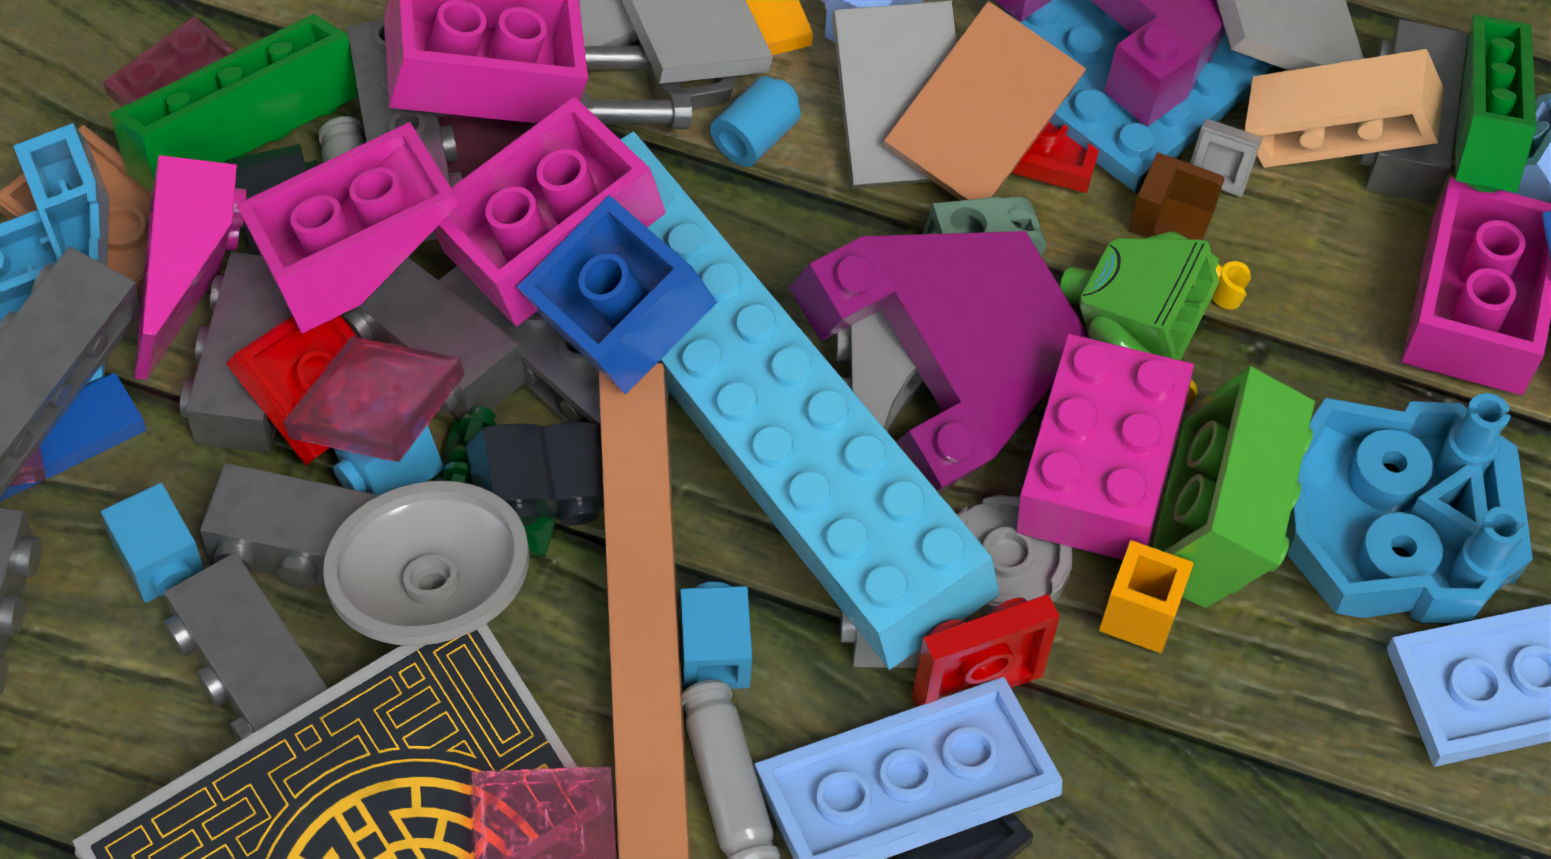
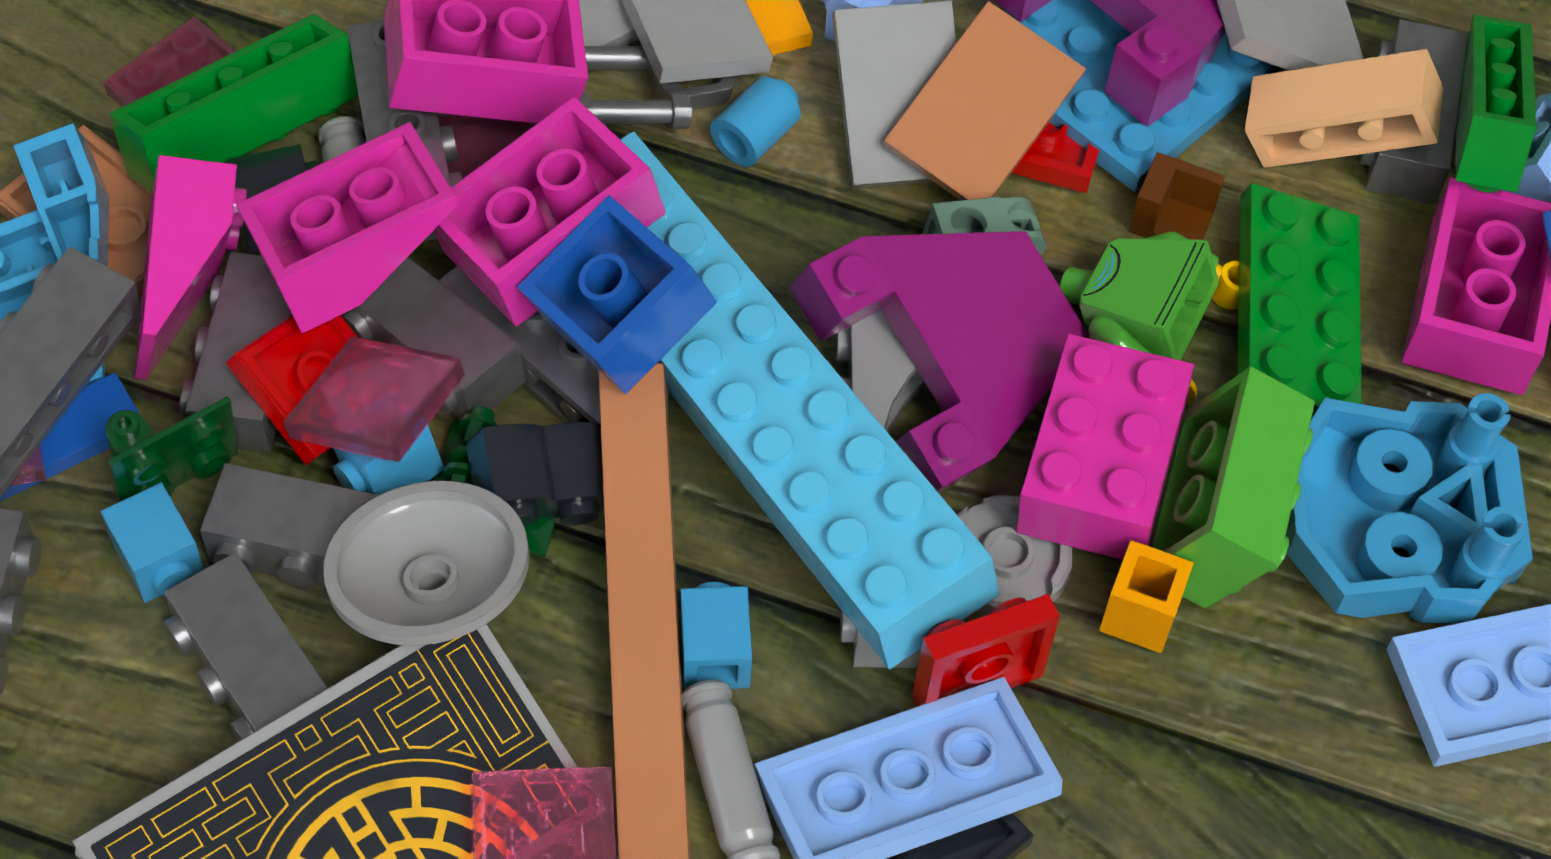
light grey tile [1190,118,1263,197] -> none
none -> dark green hinge [105,396,238,502]
none -> green plate [1237,183,1362,419]

